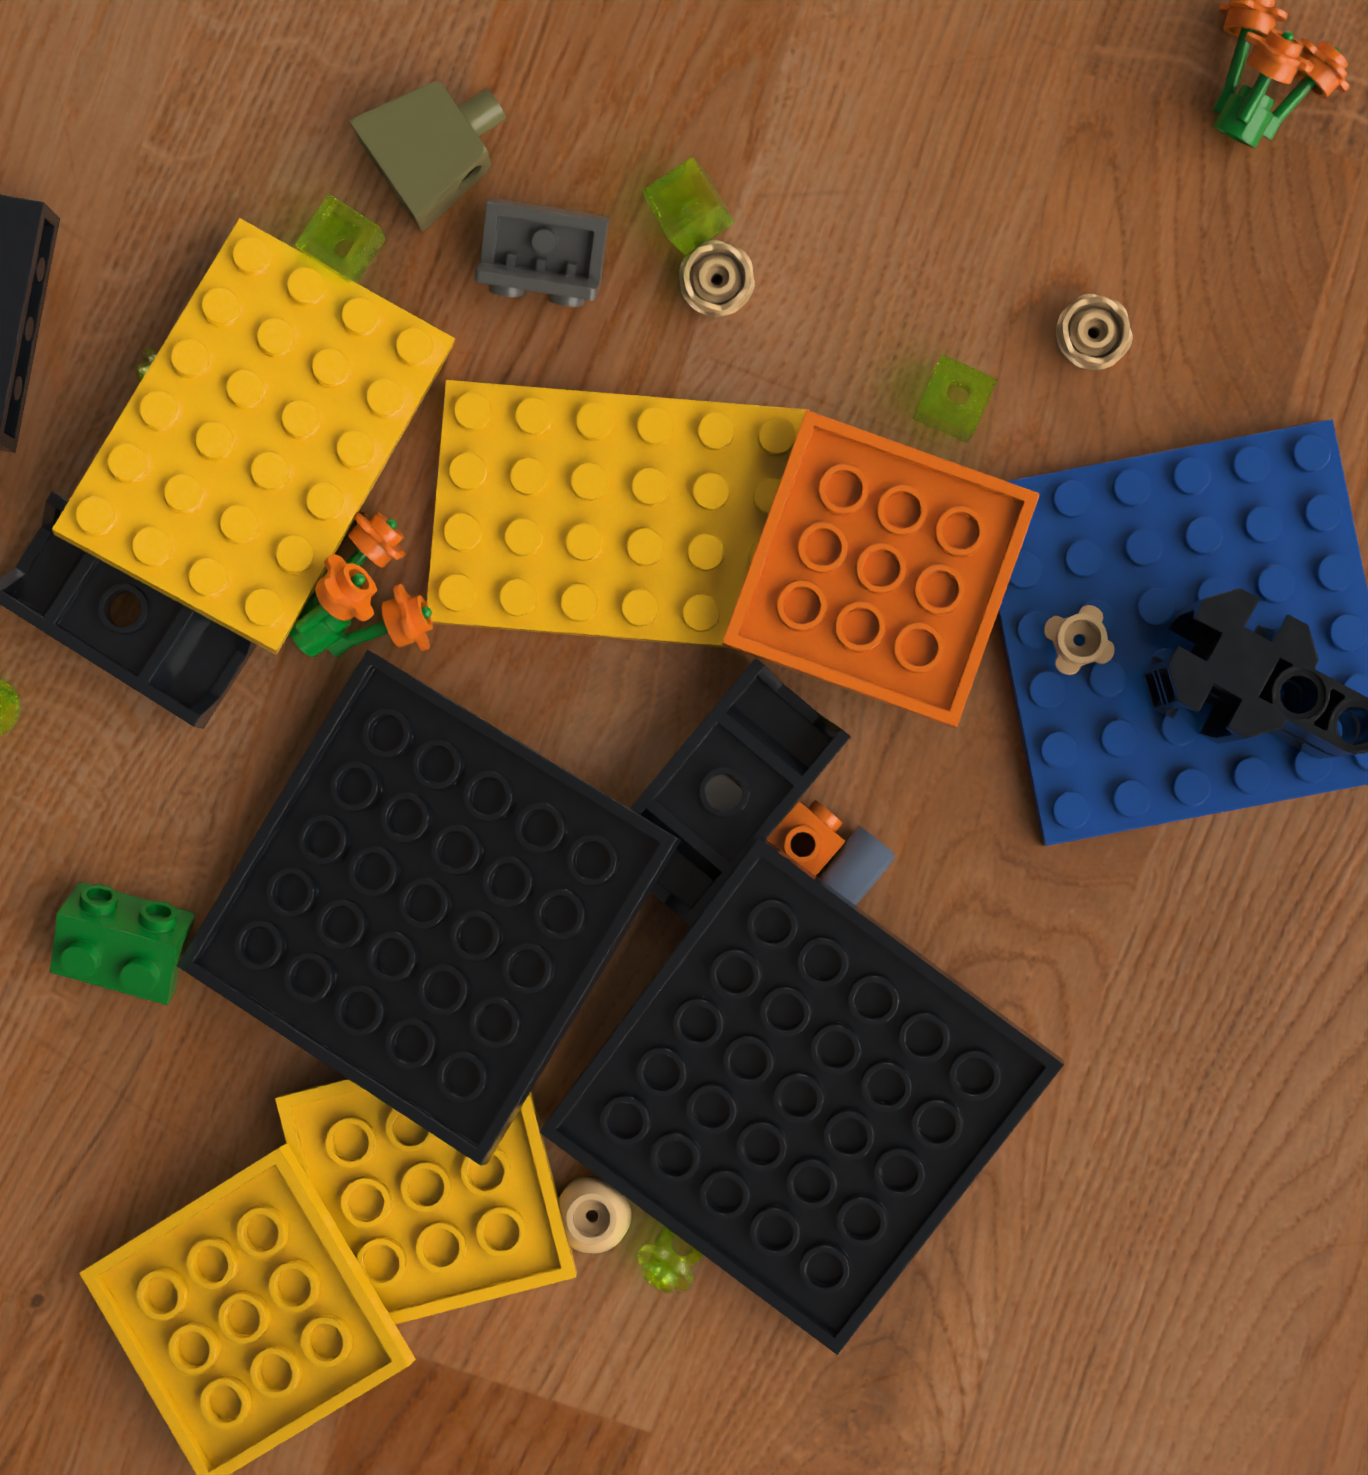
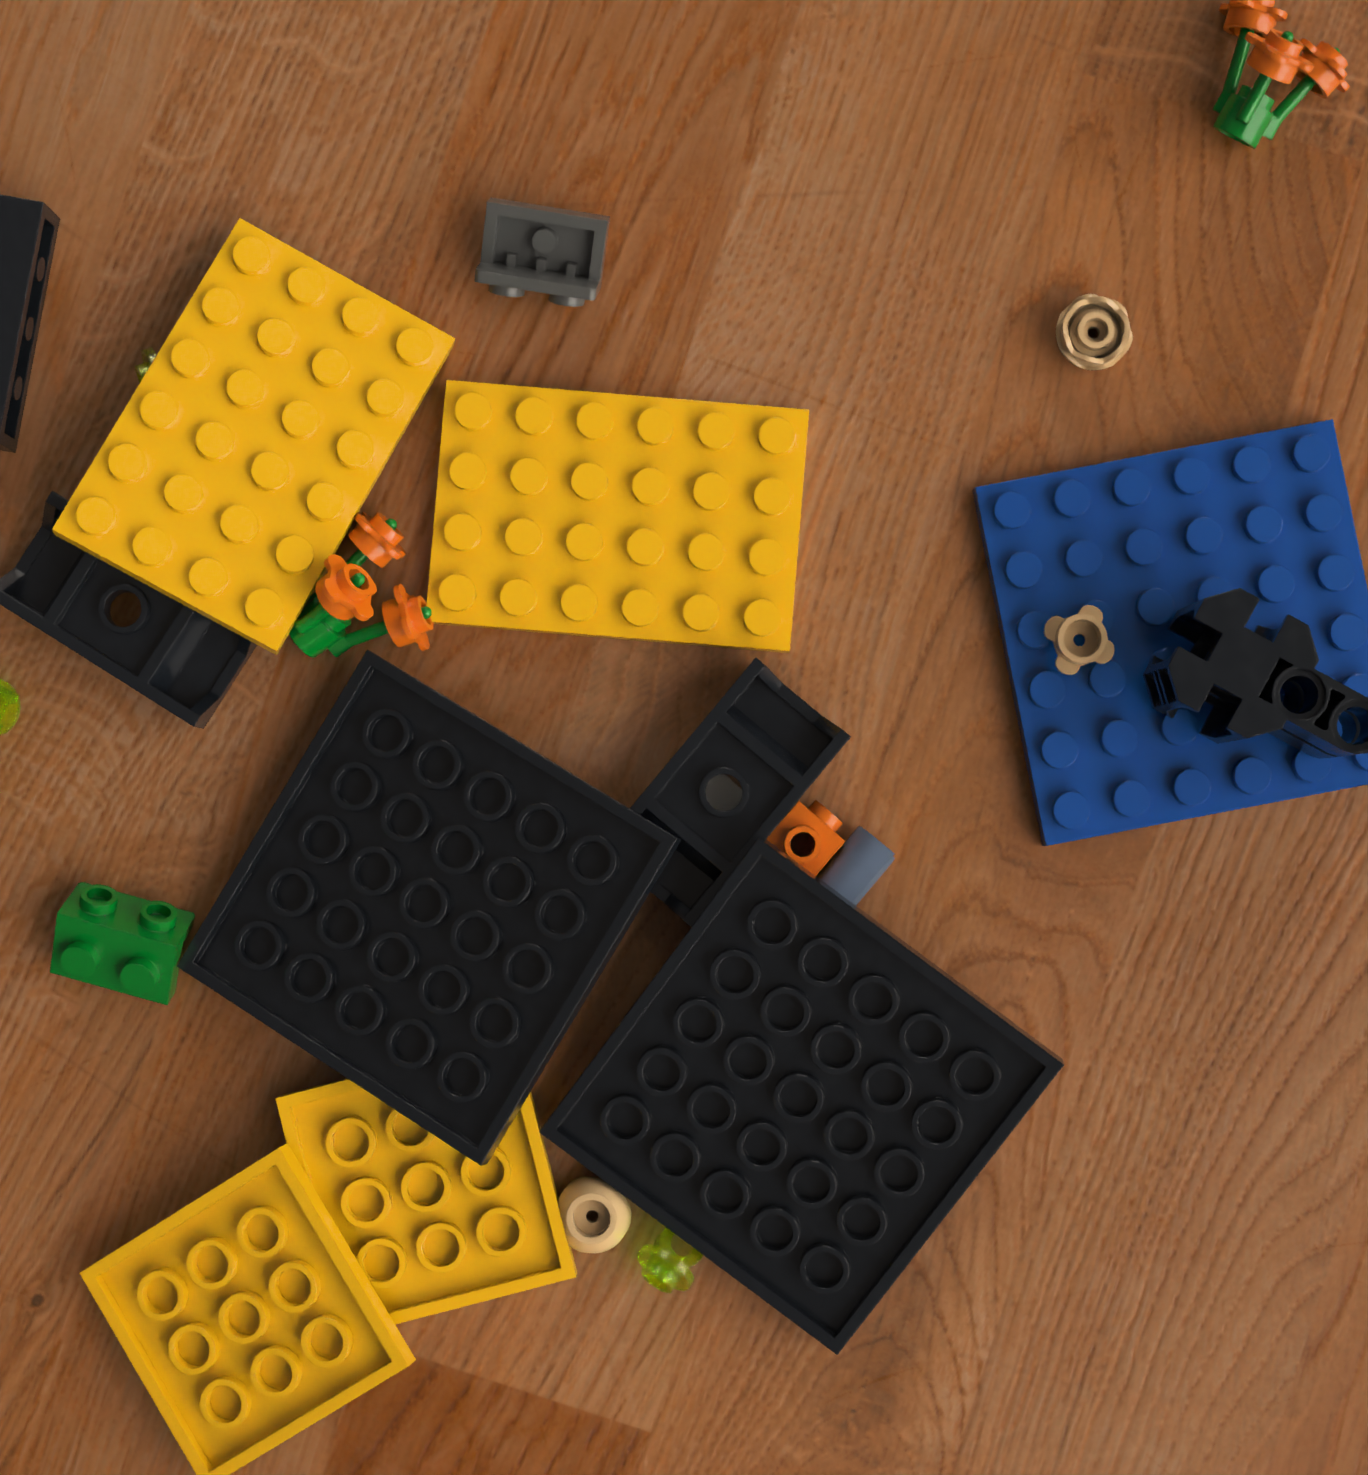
clear neon green plate [295,193,386,283] -> none
olive torso [349,81,507,232] -> none
clear neon green plate [642,156,735,256] -> none
tan plate [679,240,755,317] -> none
orange plate [722,410,1040,728] -> none
clear neon green plate [912,355,998,443] -> none

